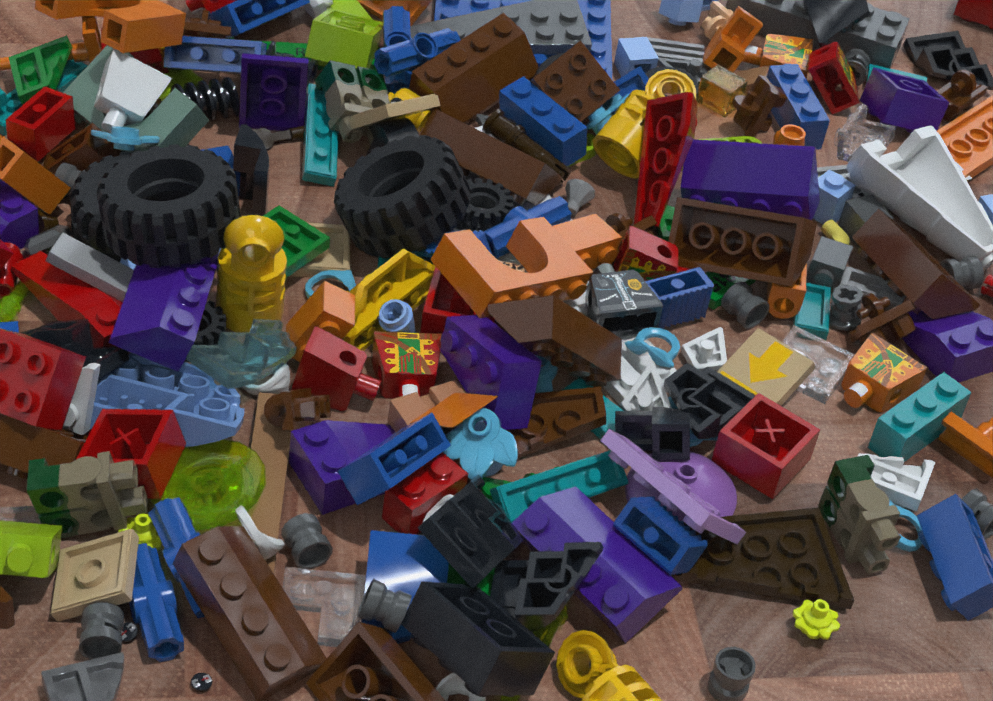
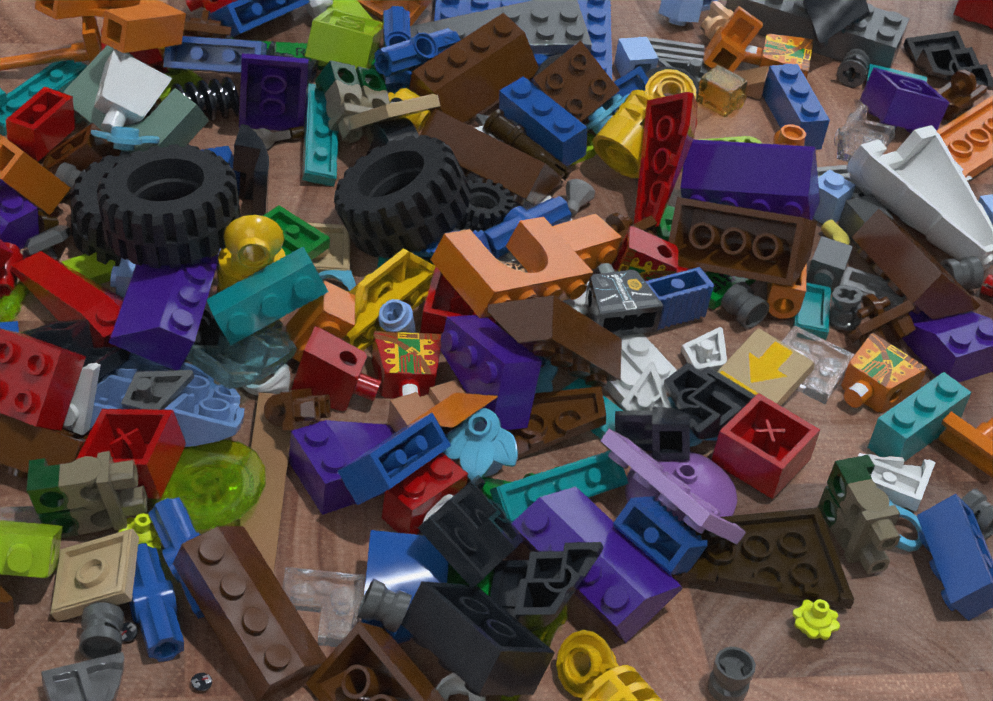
green wing [9,35,72,105] -> none
light grey tile [45,233,133,302] -> none
white piece [235,505,285,560] -> none
dark grey wheel [281,513,333,569] -> none
medium azure piece [625,327,680,368] -> none
reddish brown hips [732,75,787,138] -> none
red torso [808,42,860,115] -> none
none -> dark grey piece [121,370,194,410]
none -> teal brick [207,247,328,345]

